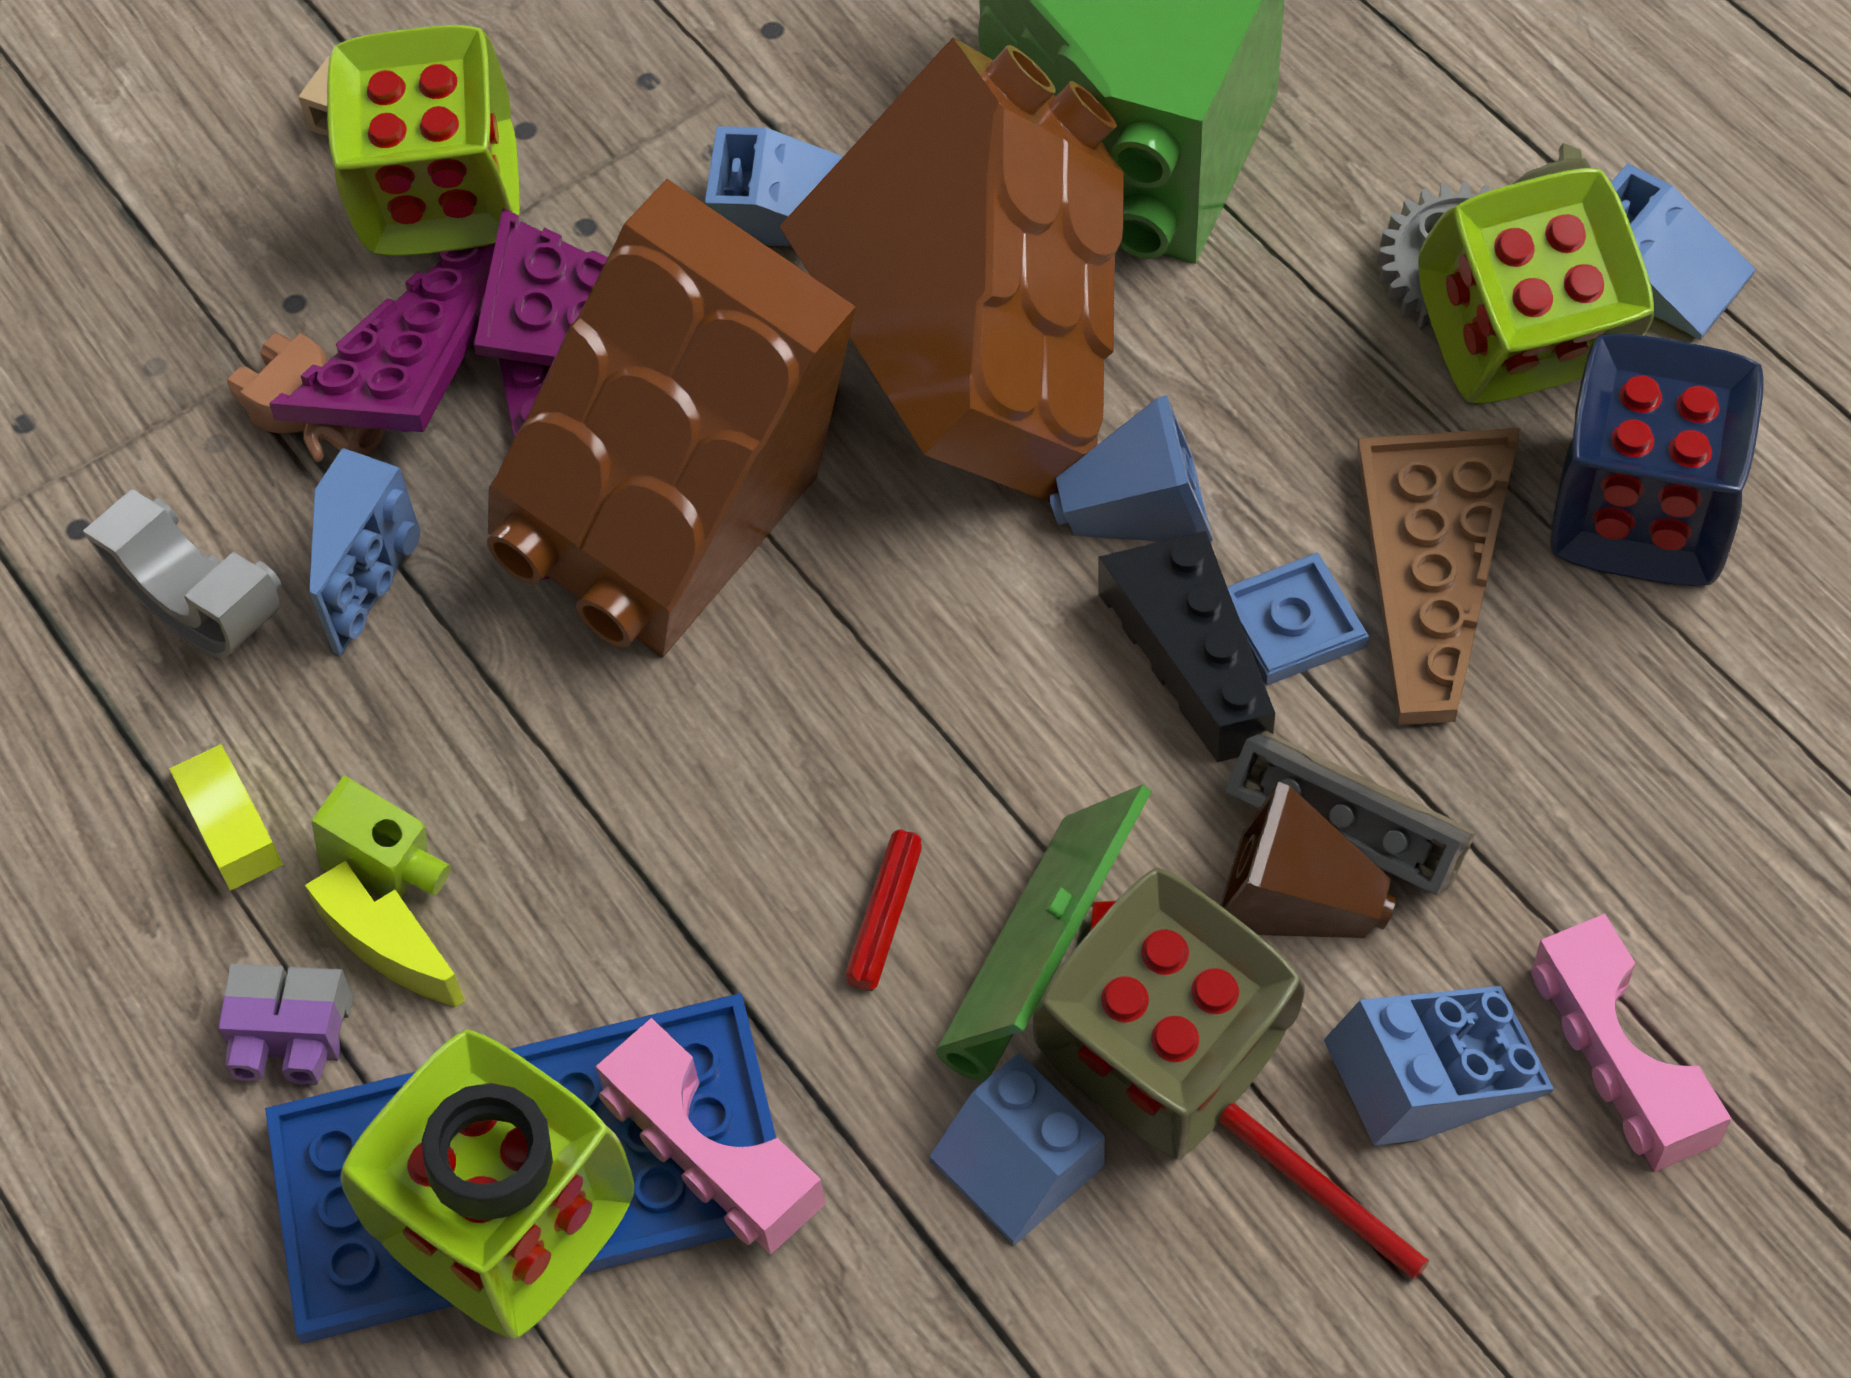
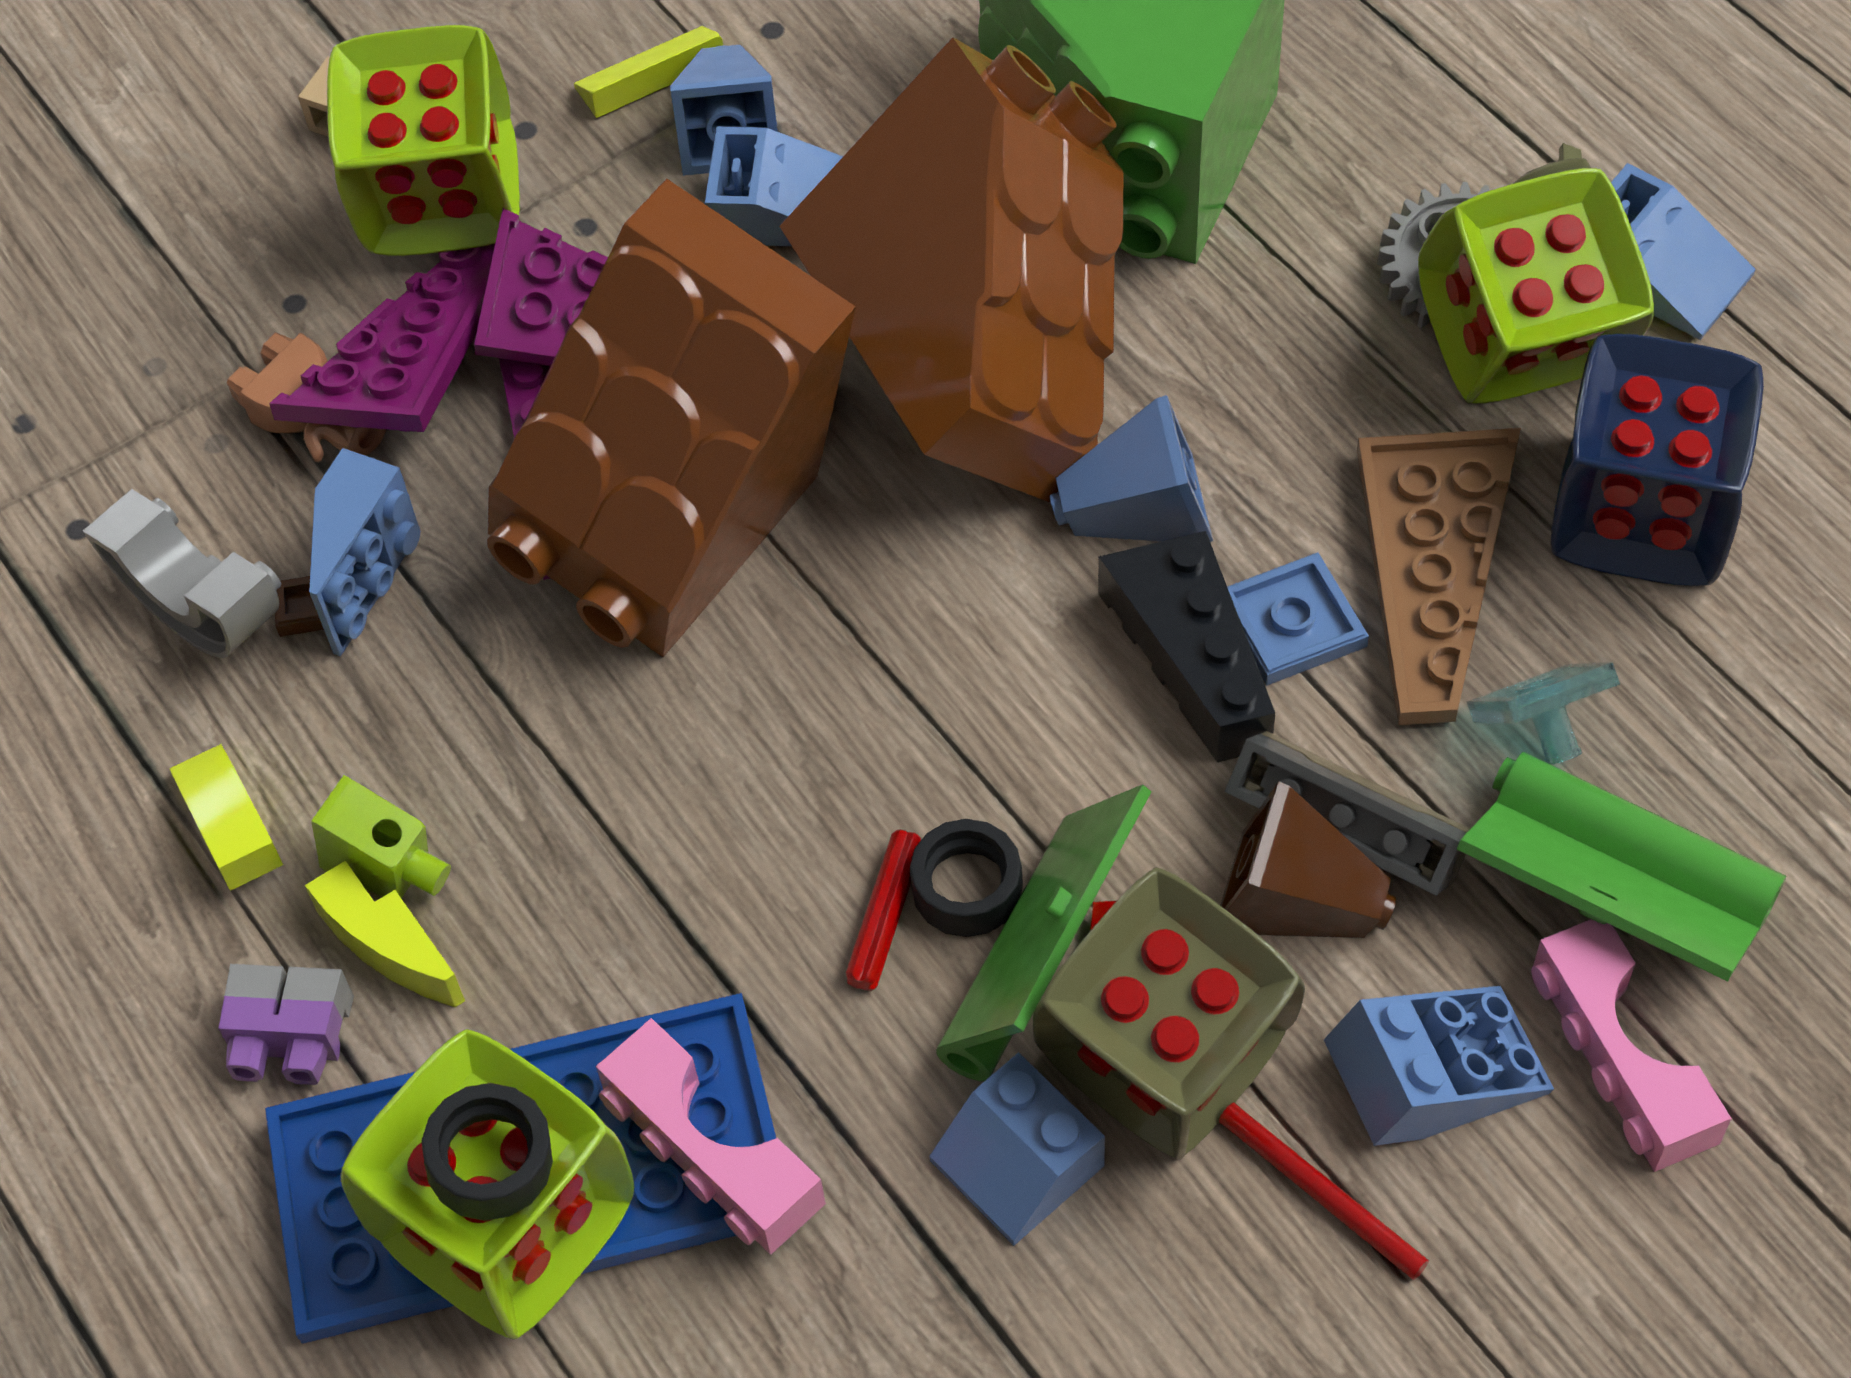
none -> reddish brown tile [275,576,324,637]
none -> neon yellow slope [574,26,723,118]
none -> medium blue slope [670,45,778,176]
none -> black tyre [910,819,1023,937]
none -> bright green door [1457,752,1787,982]
none -> clear light blue tile [1467,662,1620,764]

